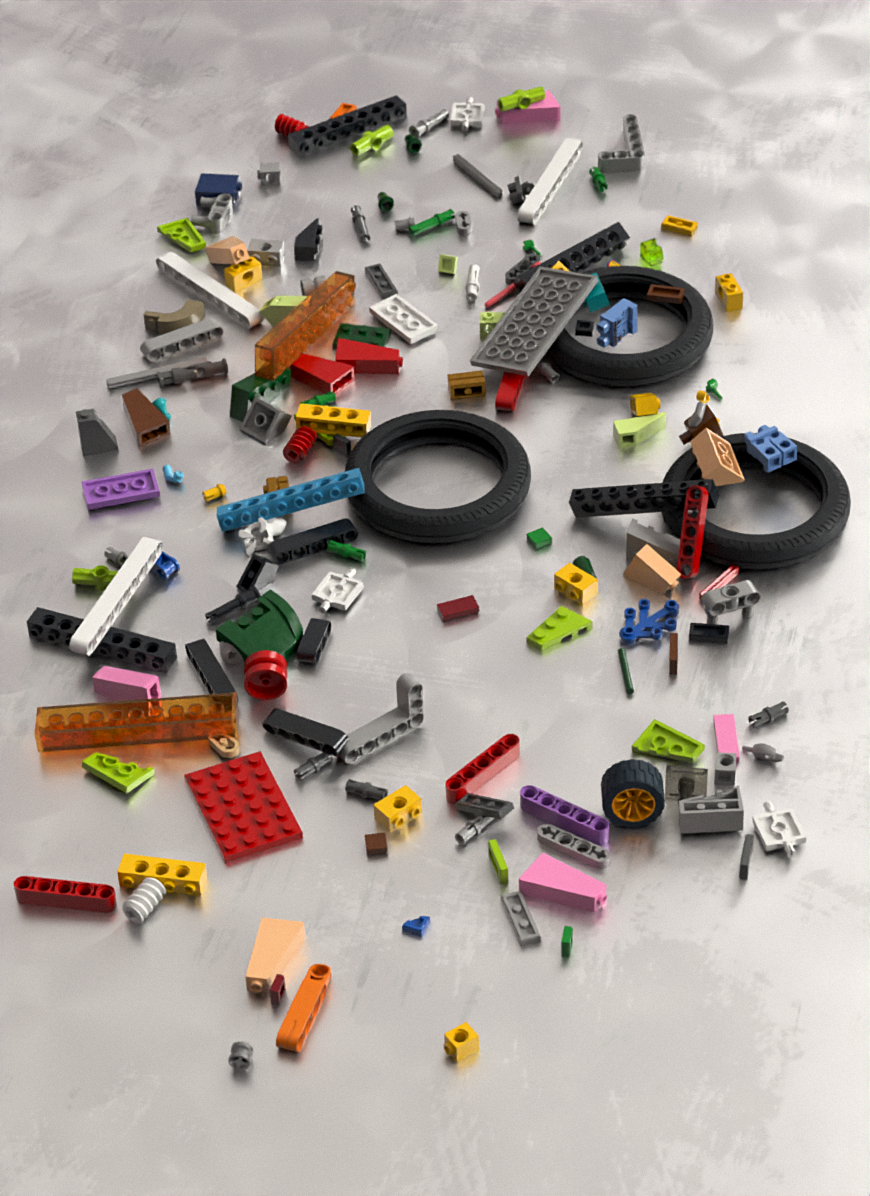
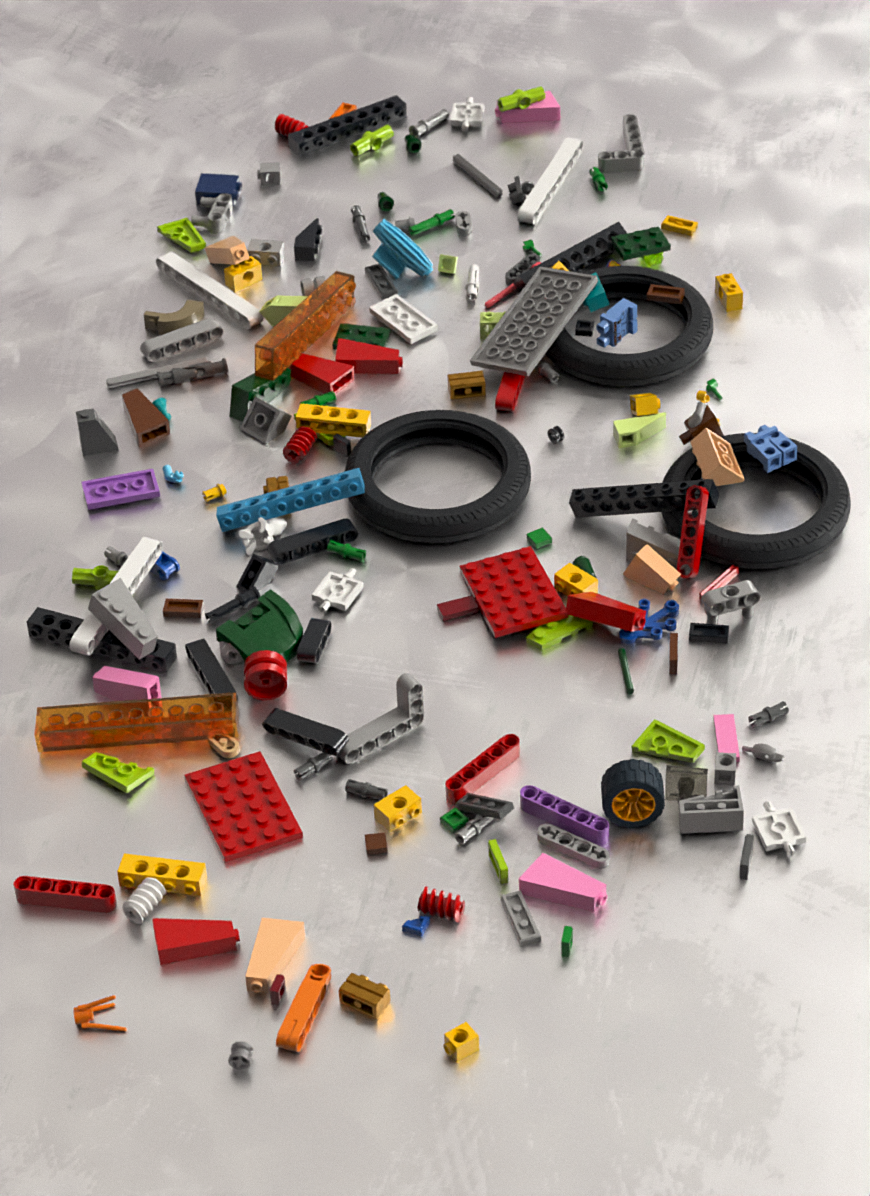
none -> orange plant [74,995,127,1031]
none -> light grey wedge [88,578,158,660]
none -> red slope [152,918,240,965]
none -> reddish brown tile [163,598,204,618]
none -> pearl gold brick [338,973,391,1019]
none -> medium azure plate [372,219,433,279]
none -> red piece [417,886,465,922]
none -> green tile [440,807,469,834]
none -> red plate [459,546,568,638]
none -> black bush [547,426,564,444]
none -> red slope [565,592,646,632]
none -> dark green plate [611,226,671,261]

